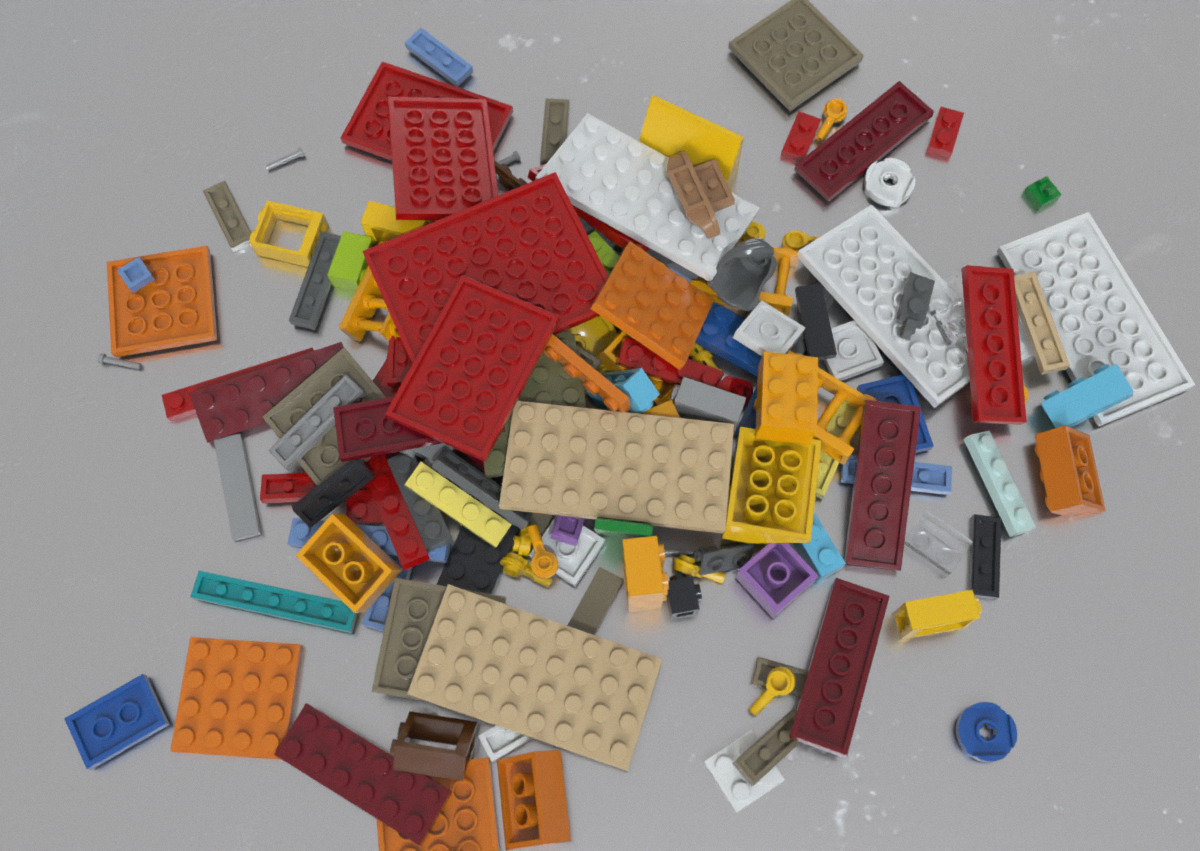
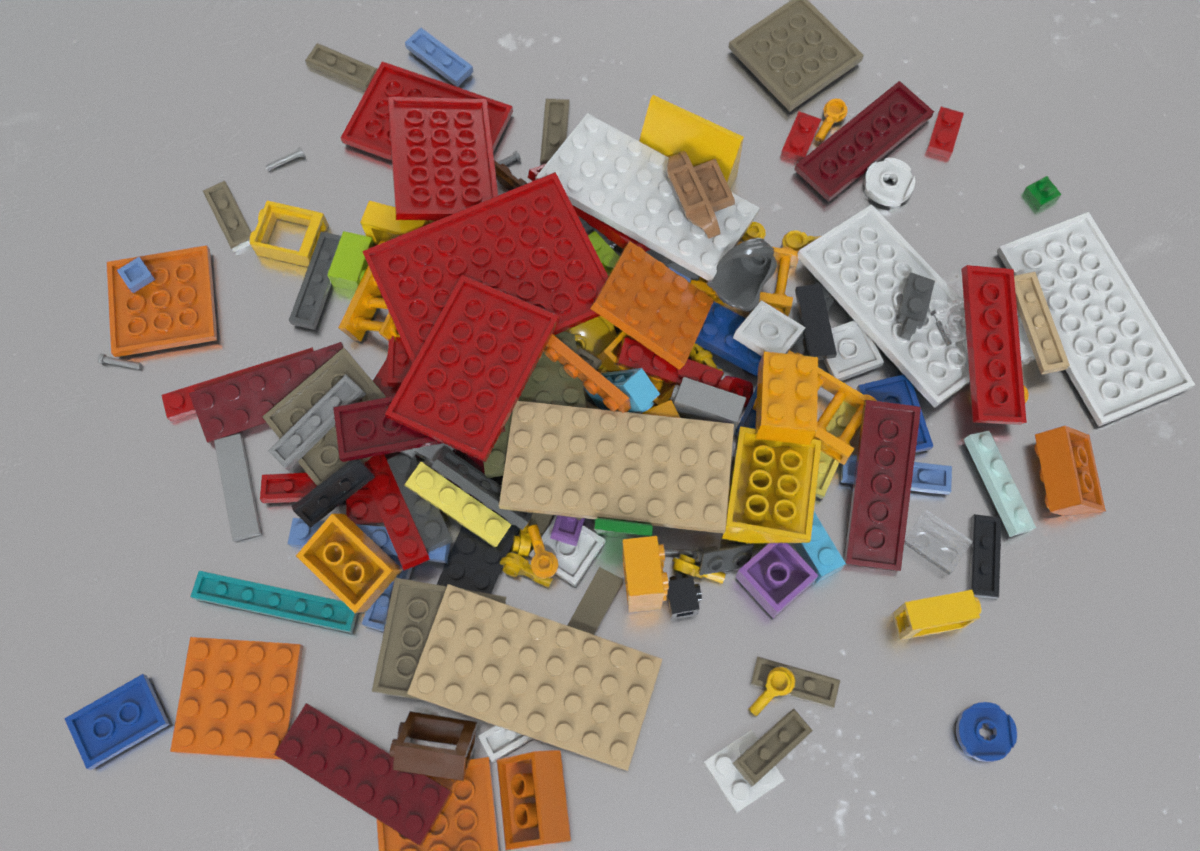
dark red plate [789,578,890,758] -> none
medium azure brick [1041,364,1134,429] -> none
none -> dark tan tile [305,43,377,91]

